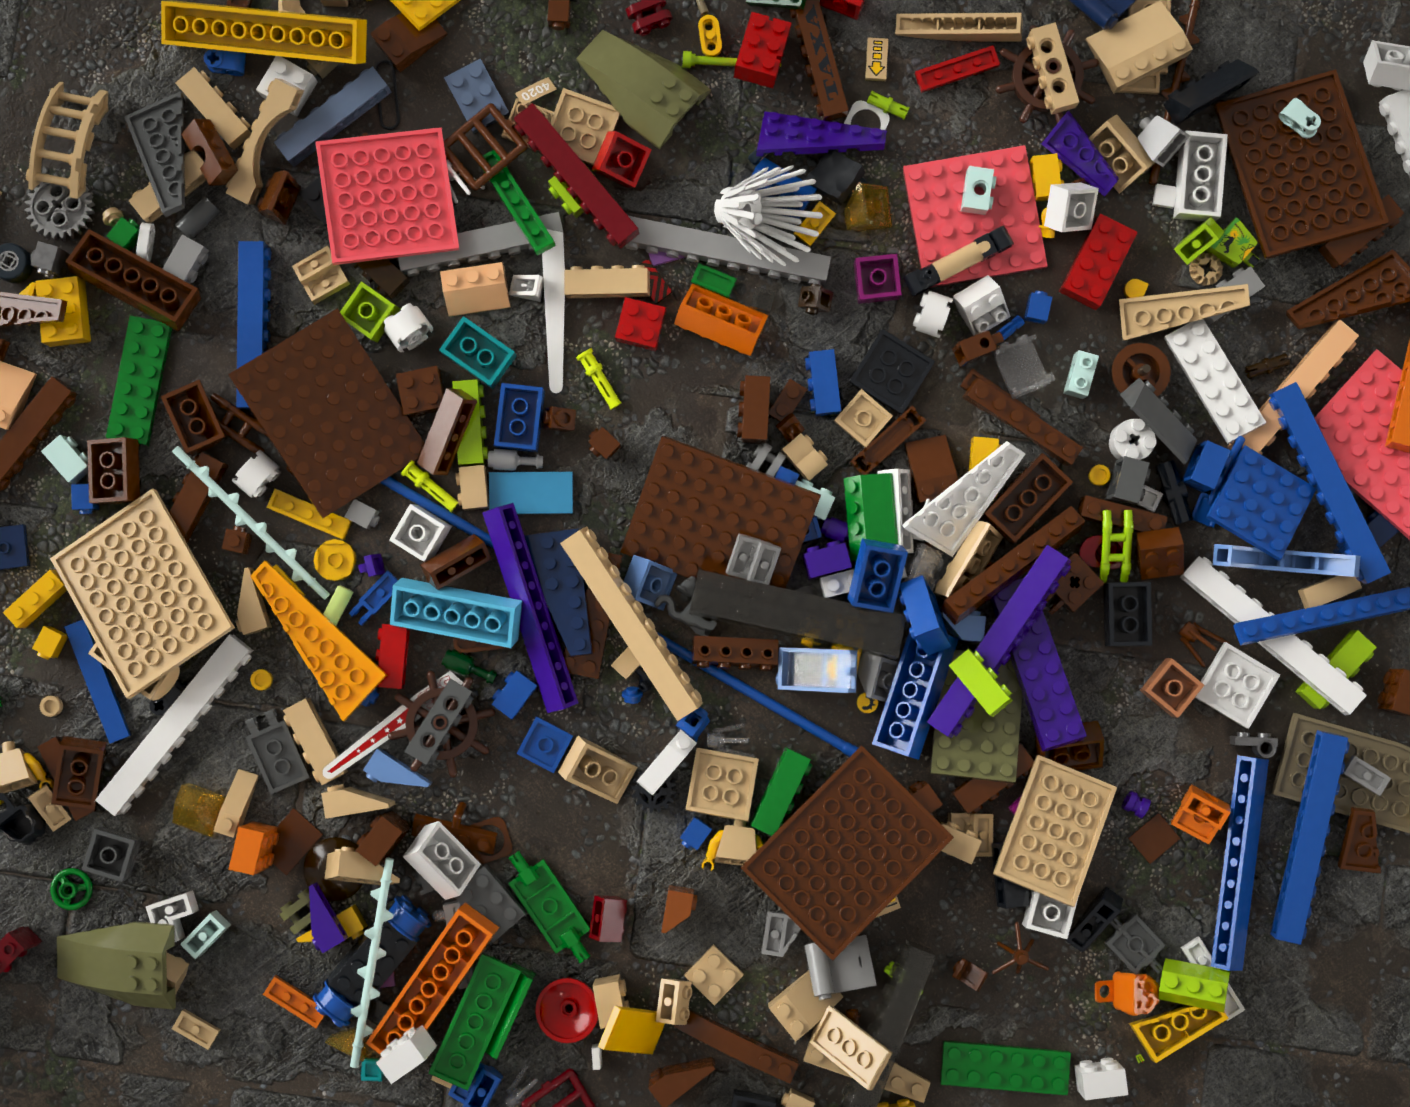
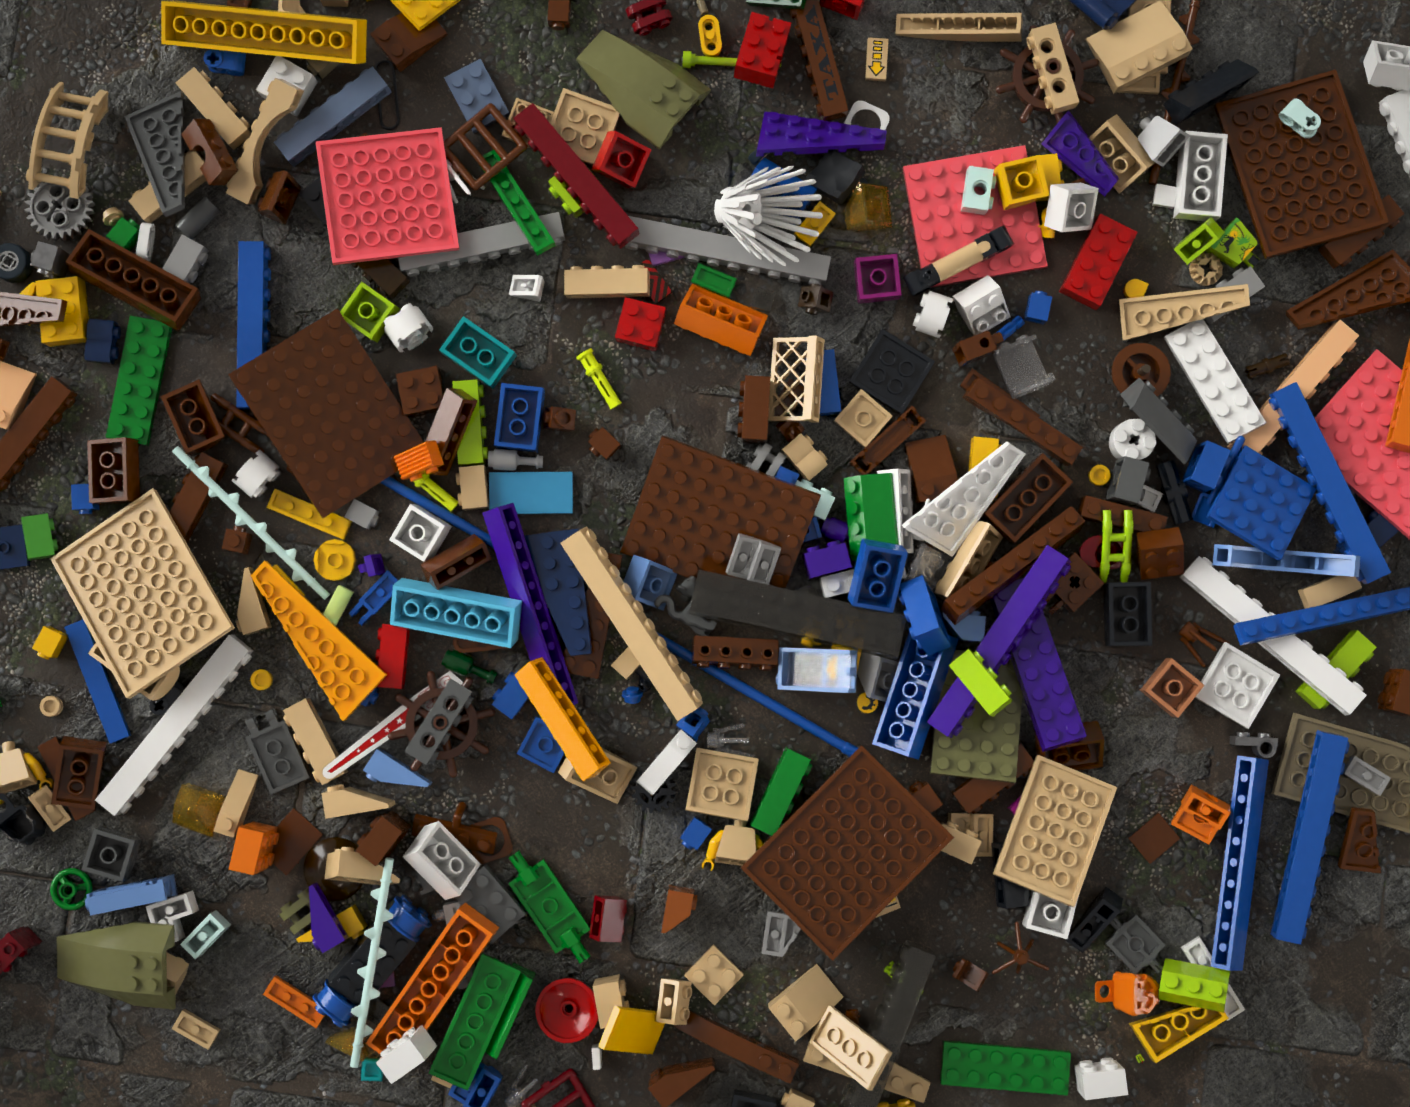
yellow brick [3,570,67,628] -> none
light aqua brick [41,435,88,484] -> none
tan slope [292,246,350,305] -> none
light nougat slope [440,262,511,317] -> none
tan sticker [515,77,557,106] -> none
white sticker [542,229,565,393] -> none
light grey door [804,935,877,1000] -> none
lime pin [867,91,910,120] -> none
red plate [915,45,1000,93] -> none
light aqua brick [1063,350,1099,399] -> none
dark purple wheel [1122,790,1151,819] -> none
none -> bright green brick [21,513,58,561]
none -> dark blue brick [85,319,121,364]
none -> medium blue door [85,874,178,915]
none -> orange brick [394,441,444,482]
none -> light orange brick [515,657,611,781]
none -> tan fence [768,336,825,423]
none -> yellow slope [994,155,1049,210]

